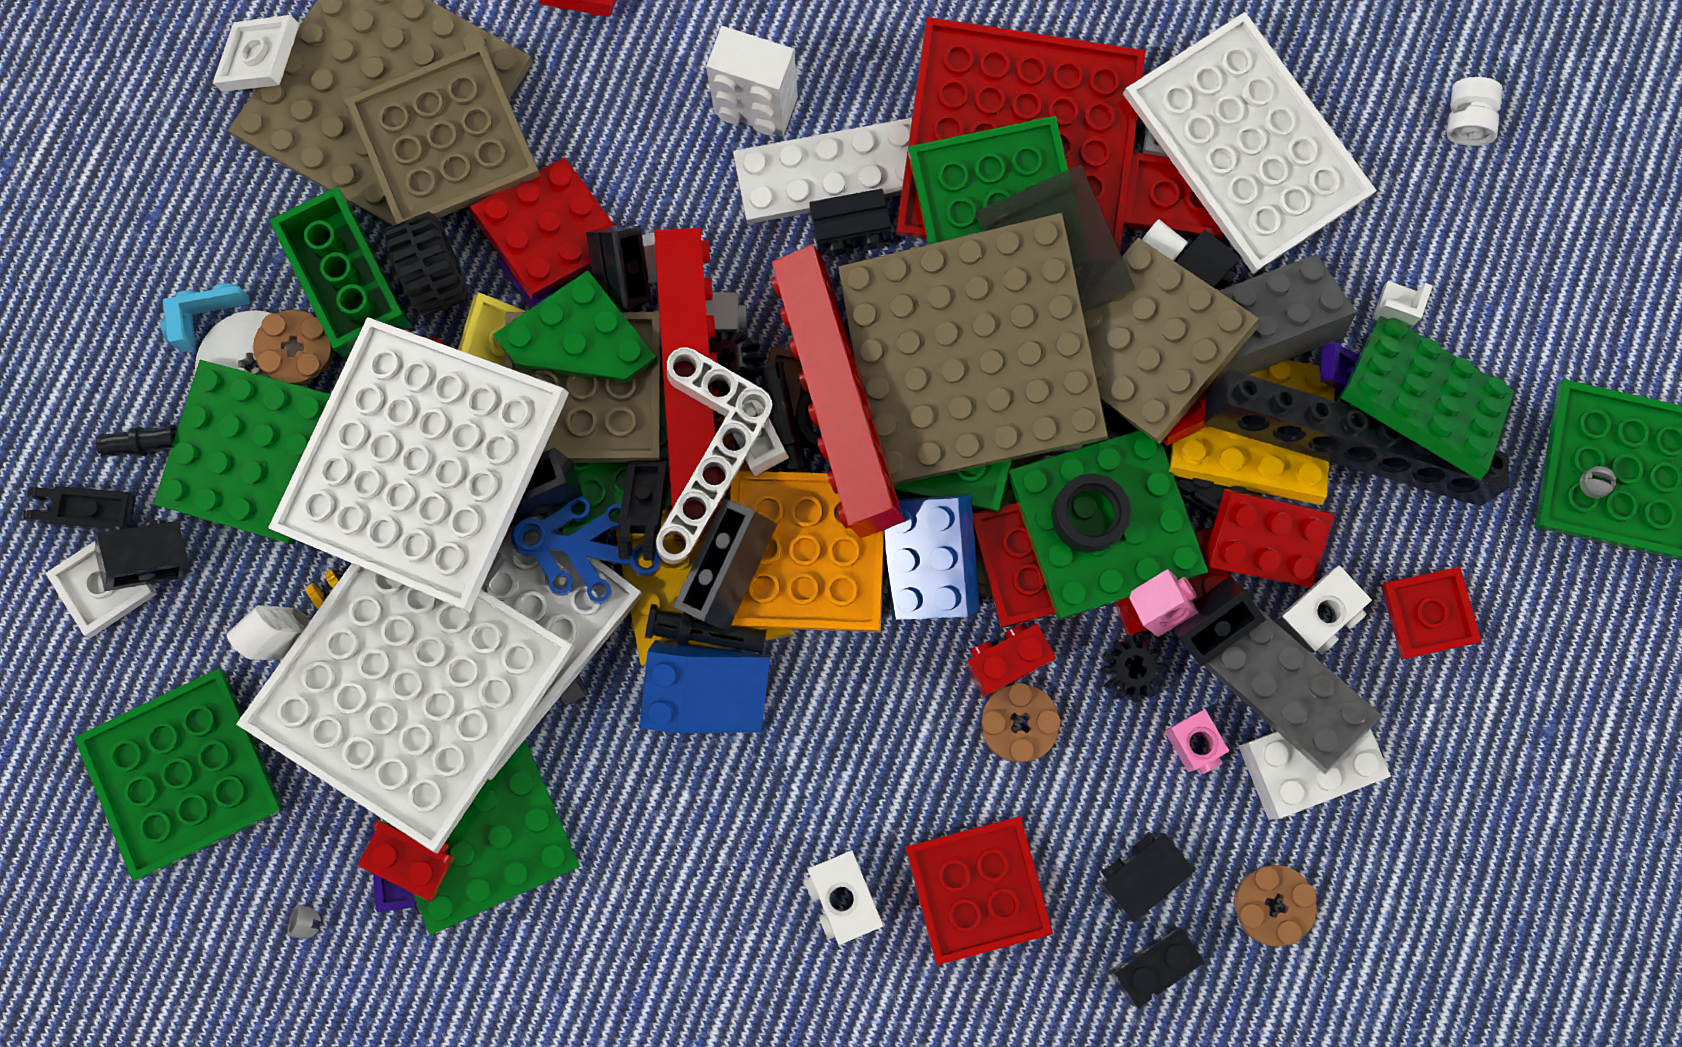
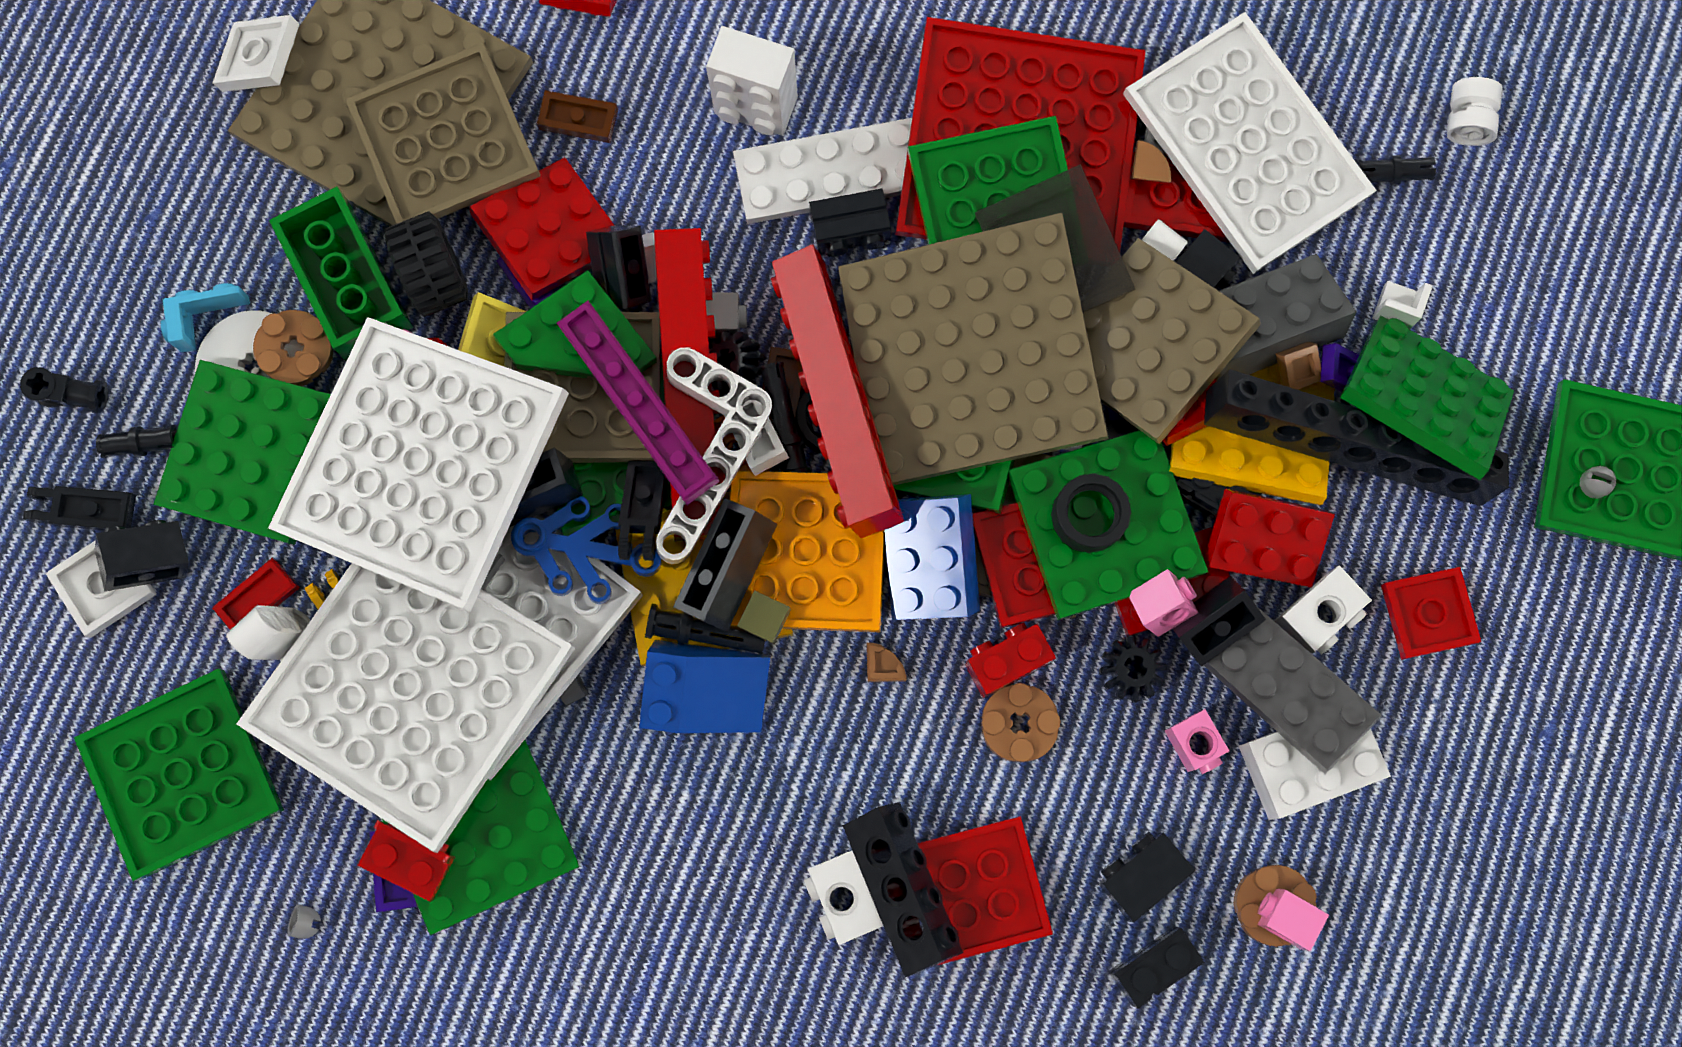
none -> black connector [20,367,109,413]
none -> red tile [212,557,300,630]
none -> reddish brown plate [537,90,618,143]
none -> magenta tile [557,301,720,505]
none -> olive tile [737,590,791,644]
none -> black brick [843,802,963,978]
none -> medium nougat tile [866,643,907,683]
none -> medium nougat tile [1132,140,1171,184]
none -> bright pink brick [1257,889,1329,951]
none -> medium nougat plate [1276,342,1321,390]
none -> black pin [1356,155,1436,185]

